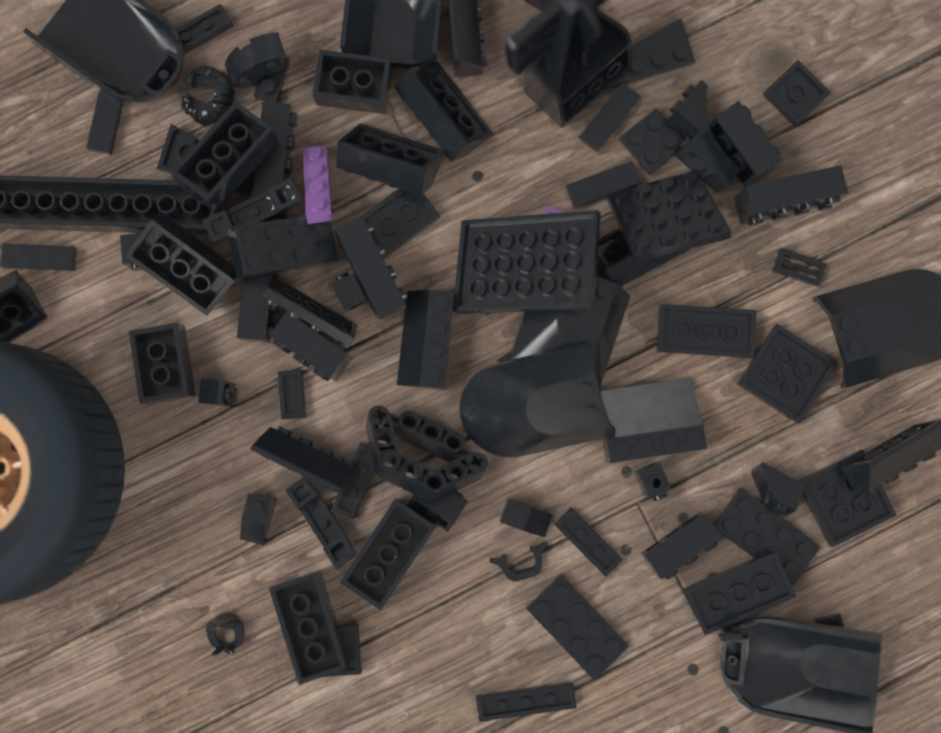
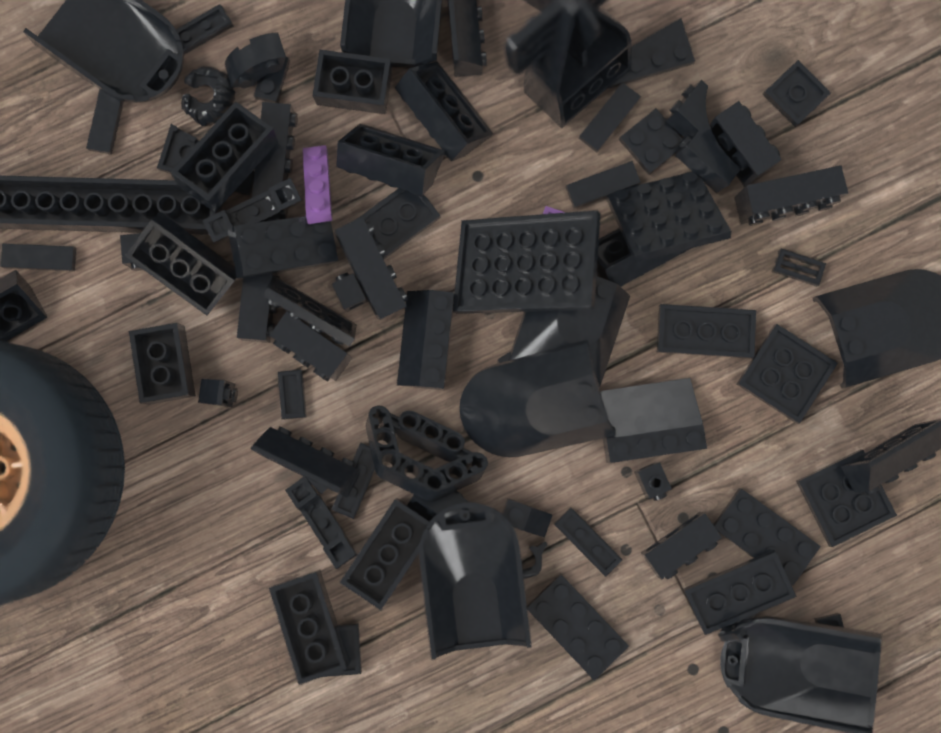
black piece [206,613,245,656] -> none
black slope [240,492,277,546] -> none
black tile [476,682,577,722] -> none
black slope [751,462,806,516] -> none
none -> black windscreen [419,502,532,660]

